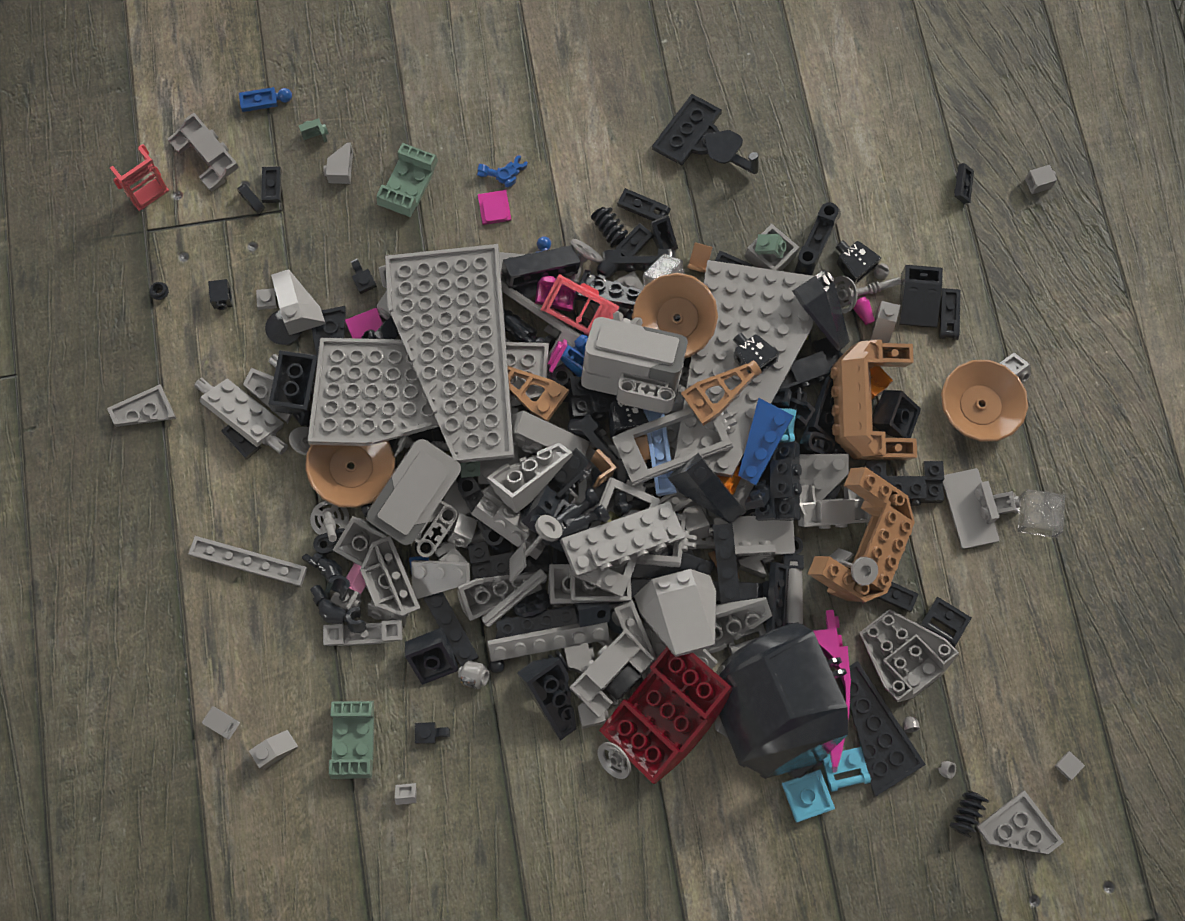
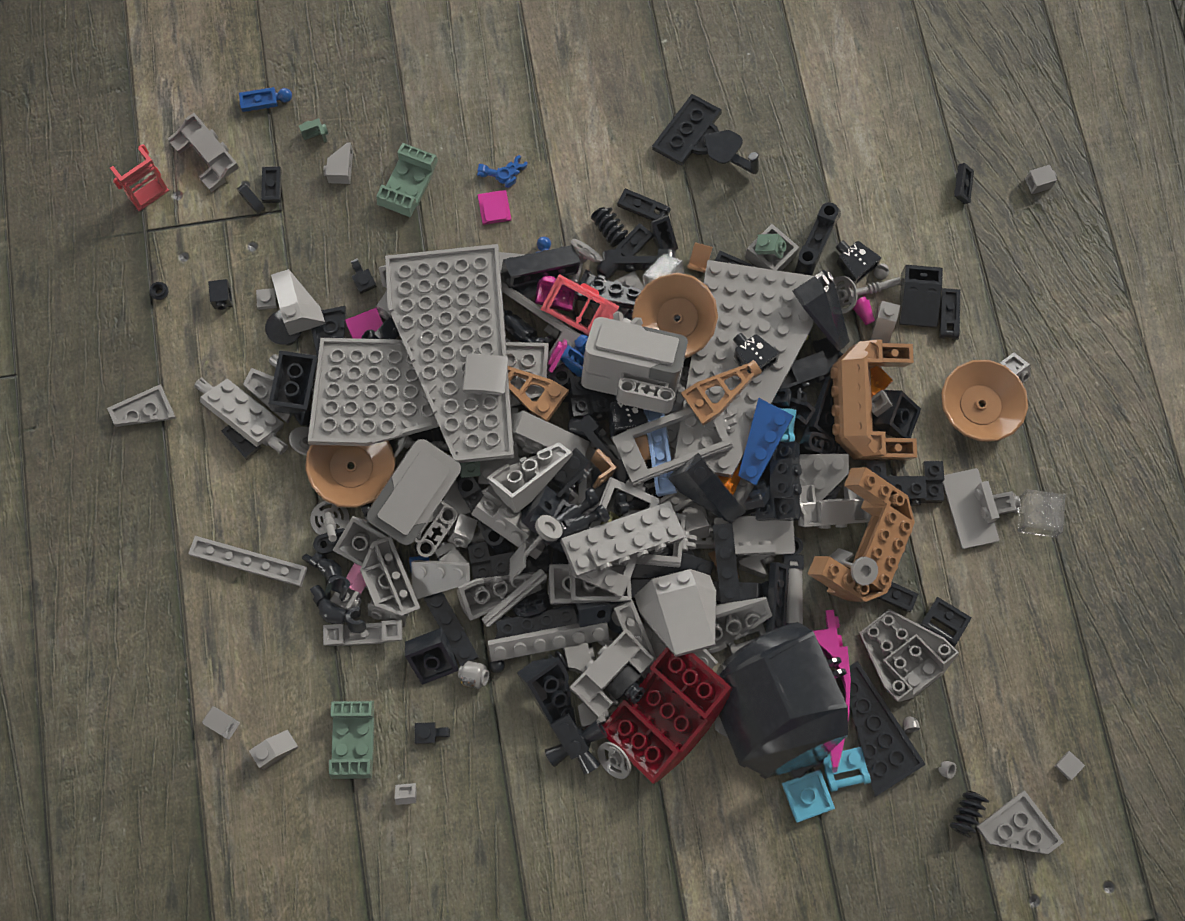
none -> light grey slope [462,354,508,396]
none -> black brick [545,713,607,775]
none -> black bush [625,683,645,704]
none -> light grey tile [871,390,893,417]

